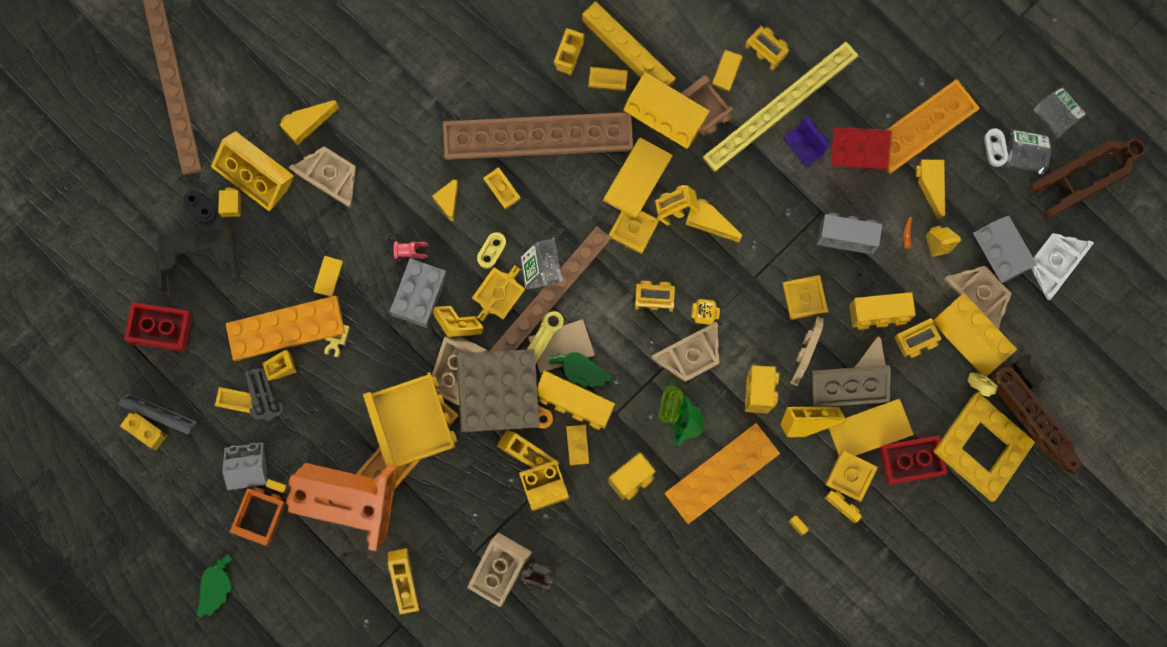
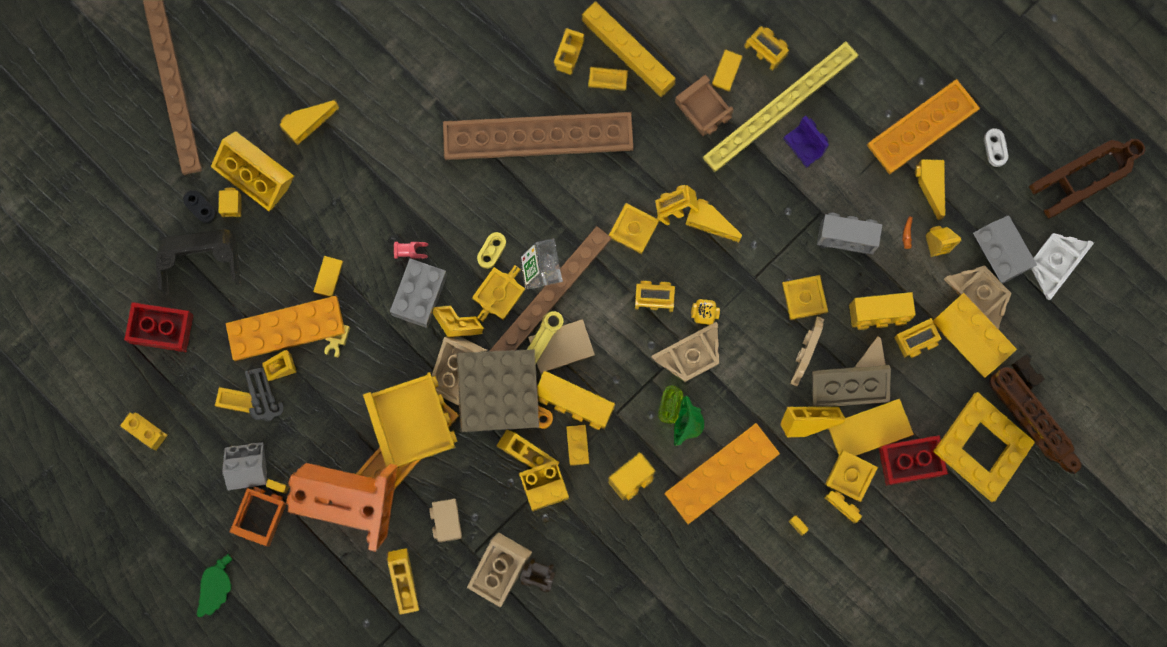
dark grey tile [118,393,198,435] -> none
tan wing [289,147,356,208] -> none
yellow slope [432,180,458,221] -> none
yellow plate [483,167,520,209] -> none
green animal [548,352,612,387] -> none
yellow tile [603,138,673,219] -> none
yellow slope [623,72,710,149] -> none
yellow brick [745,365,779,414] -> none
red brick [831,127,892,171] -> none
light yellow plate [967,373,998,397] -> none
clear slope [1006,129,1051,173] -> none
clear slope [1034,87,1087,138] -> none
none -> tan brick [429,499,462,543]

